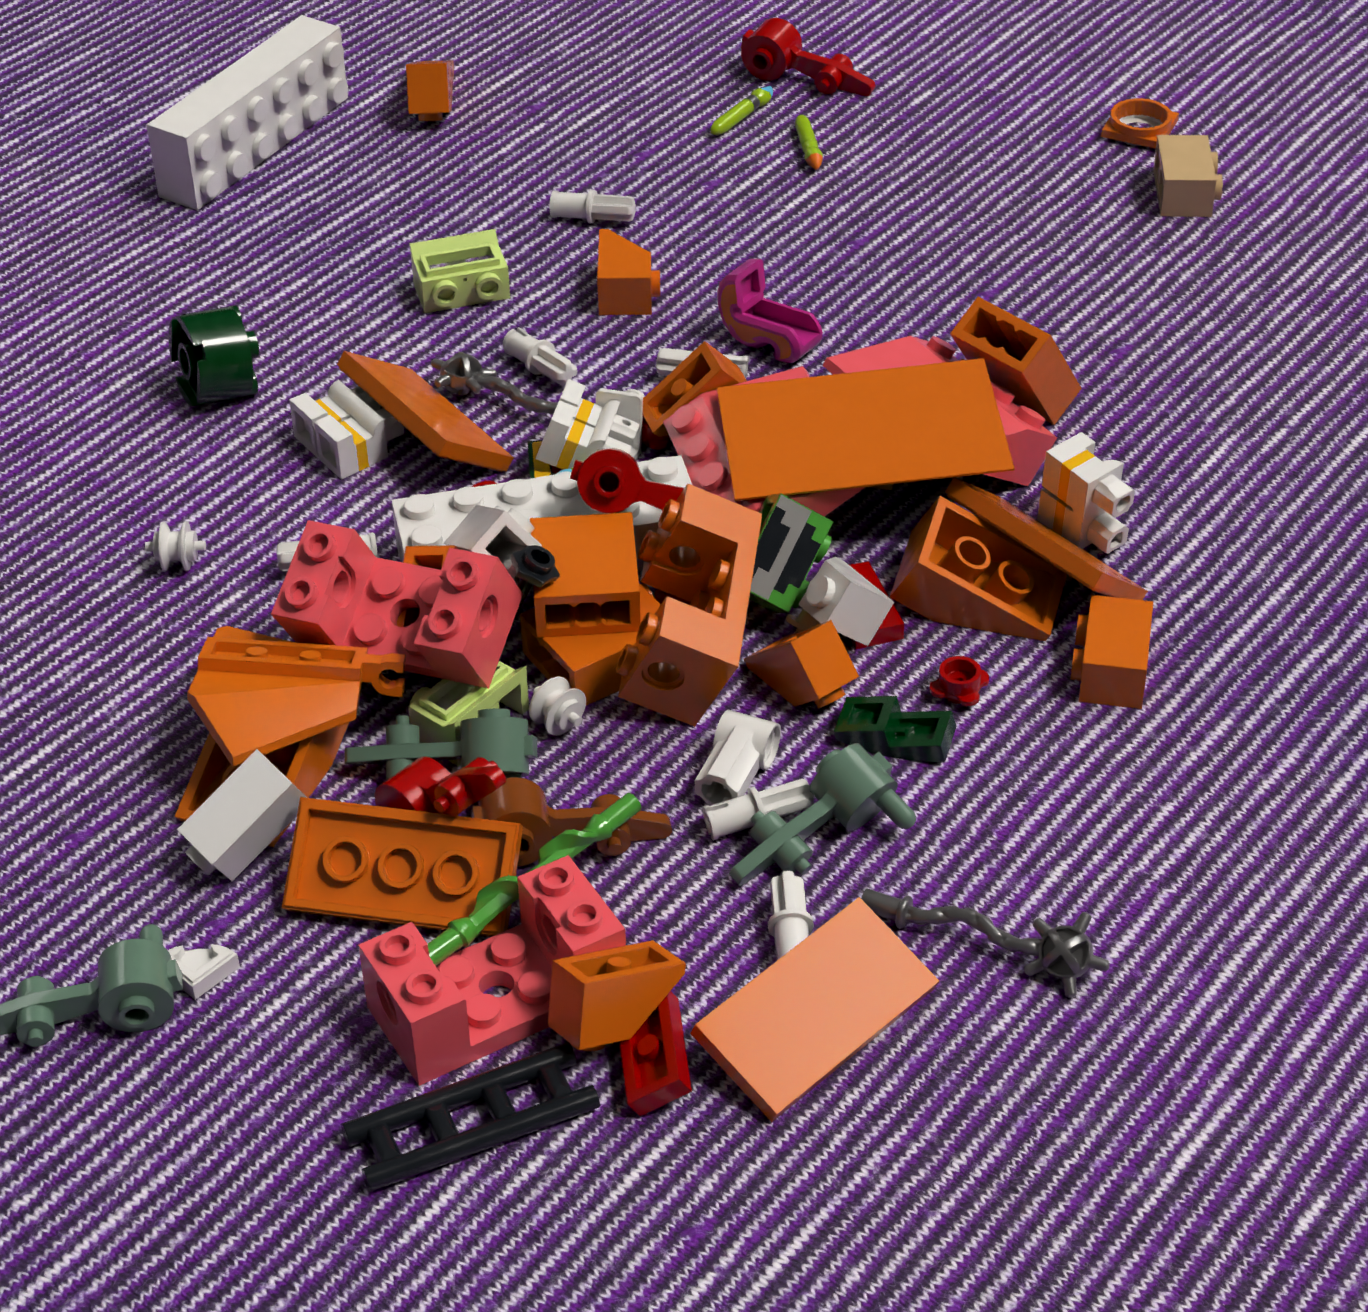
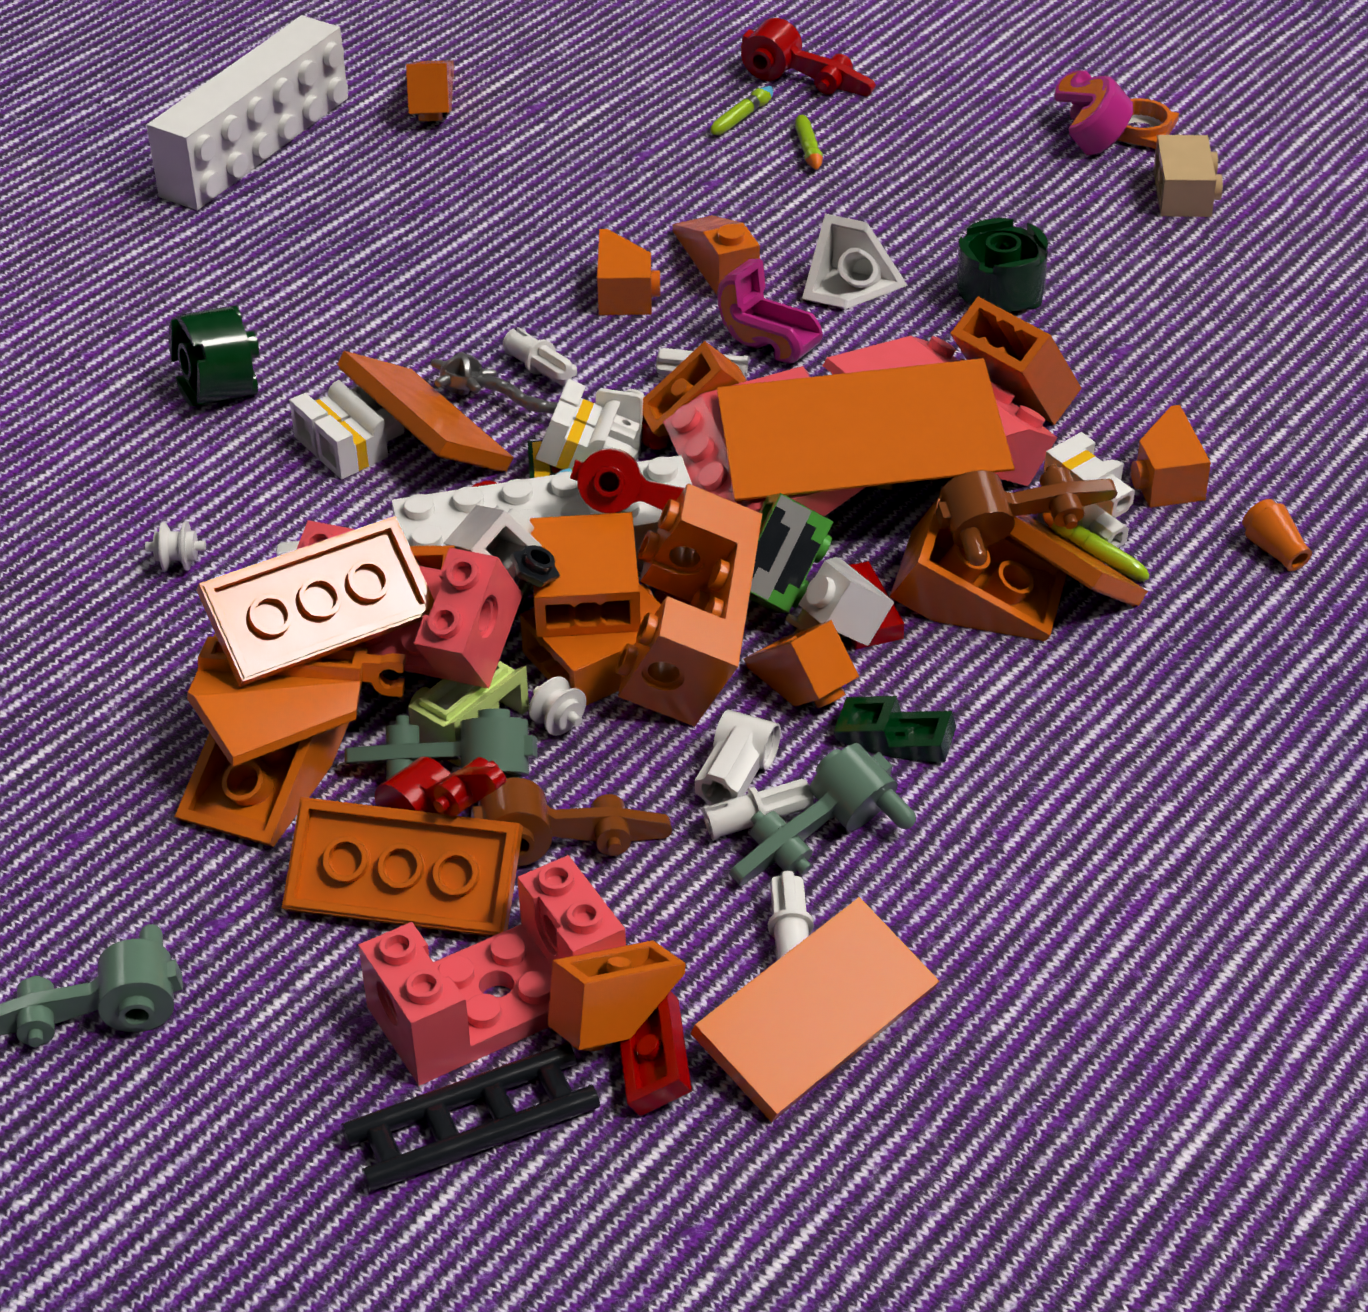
white tile [168,944,240,1000] -> none
white brick [177,749,307,882] -> none
yellowish green window [410,229,510,313] -> none
bright green piece [428,793,642,966] -> none
white axle [549,189,636,223] -> none
flat silver piece [861,888,1110,998] -> none
red plate [929,656,989,706] -> none
orange brick [1071,595,1153,709] -> none
none -> tile [196,516,434,687]
none -> orange slope [672,215,760,295]
none -> white slope [802,213,908,309]
none -> dark orange piece [936,465,1118,566]
none -> dark green brick [957,218,1048,312]
none -> lime piece [1042,513,1150,581]
none -> dark pink animal [1054,70,1133,155]
none -> orange slope [1131,405,1211,508]
none -> orange cone [1242,499,1312,571]

